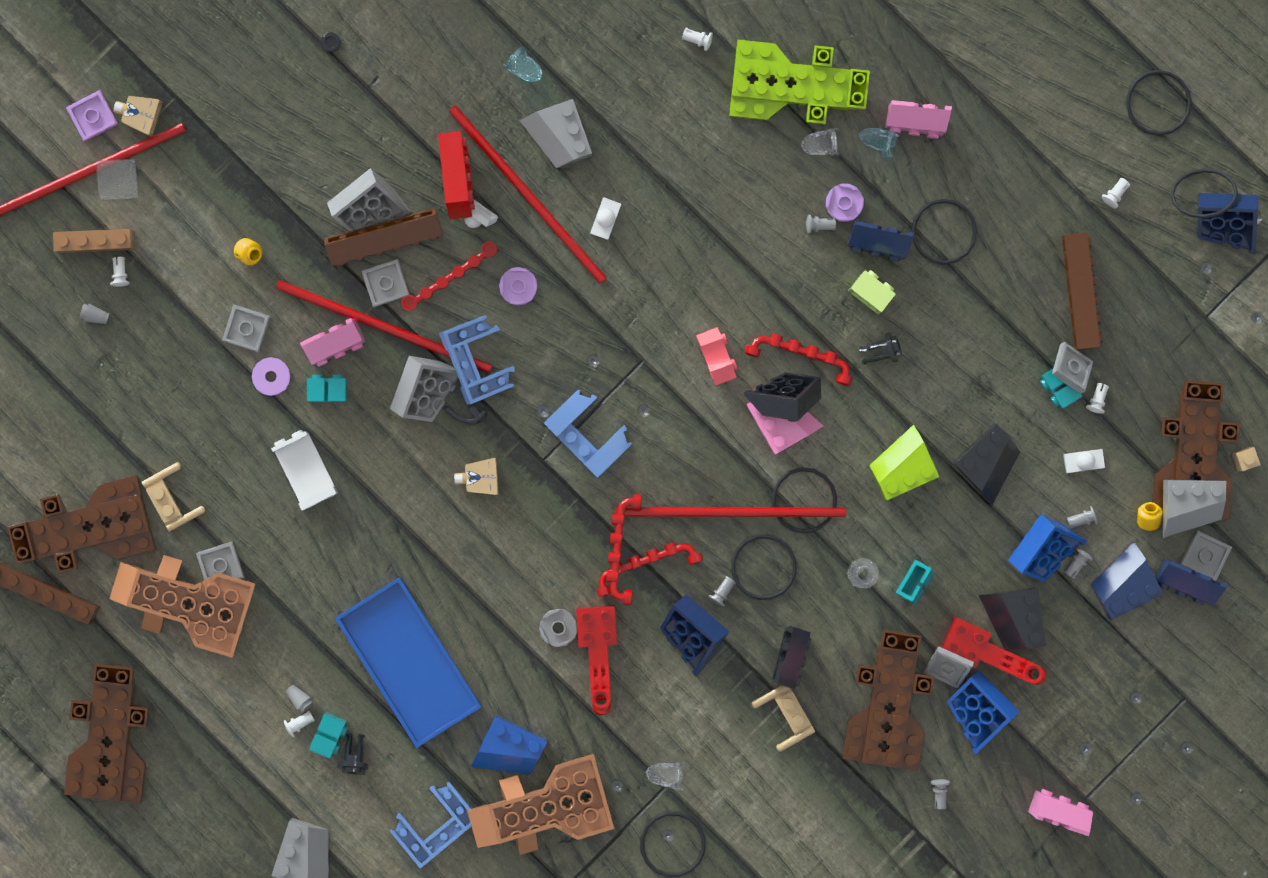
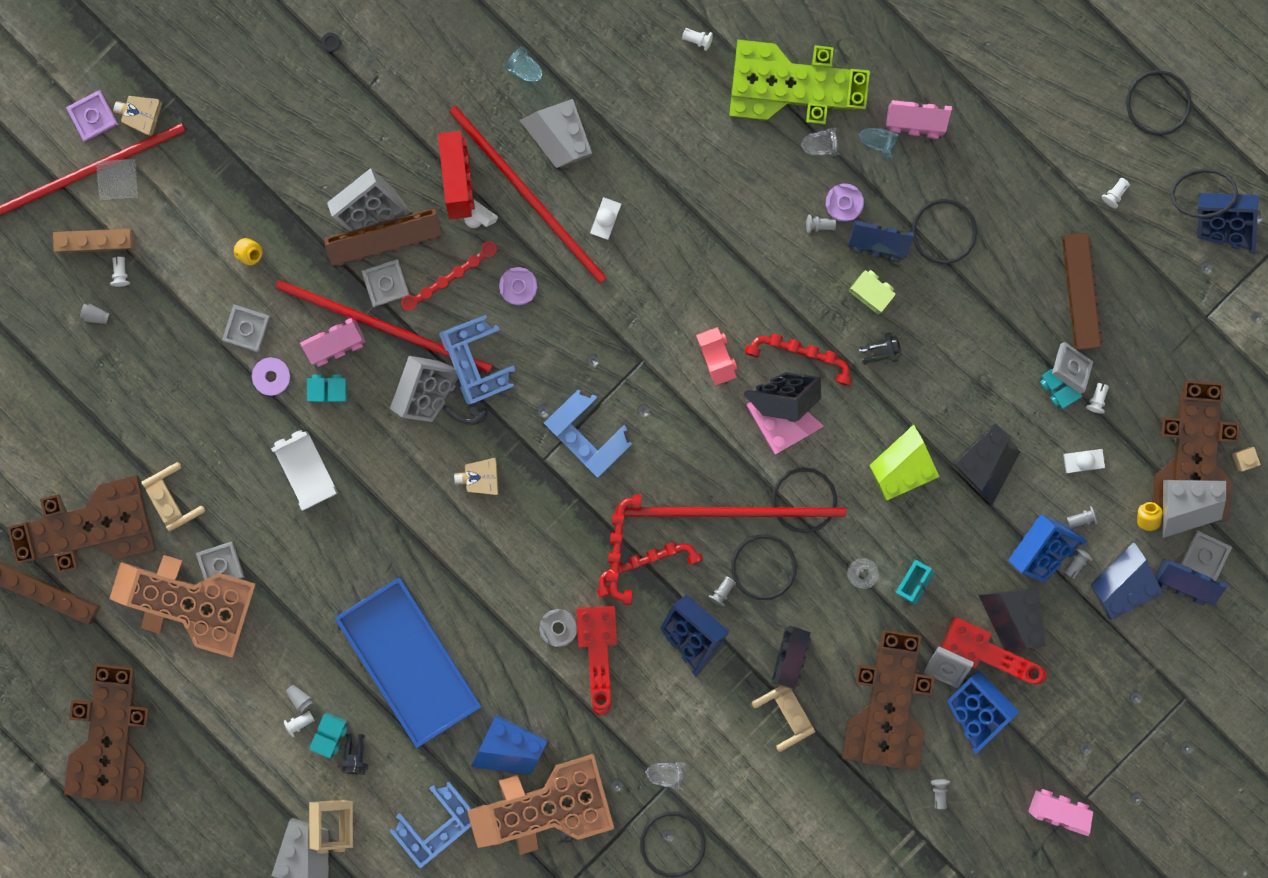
none -> tan window [309,800,353,854]

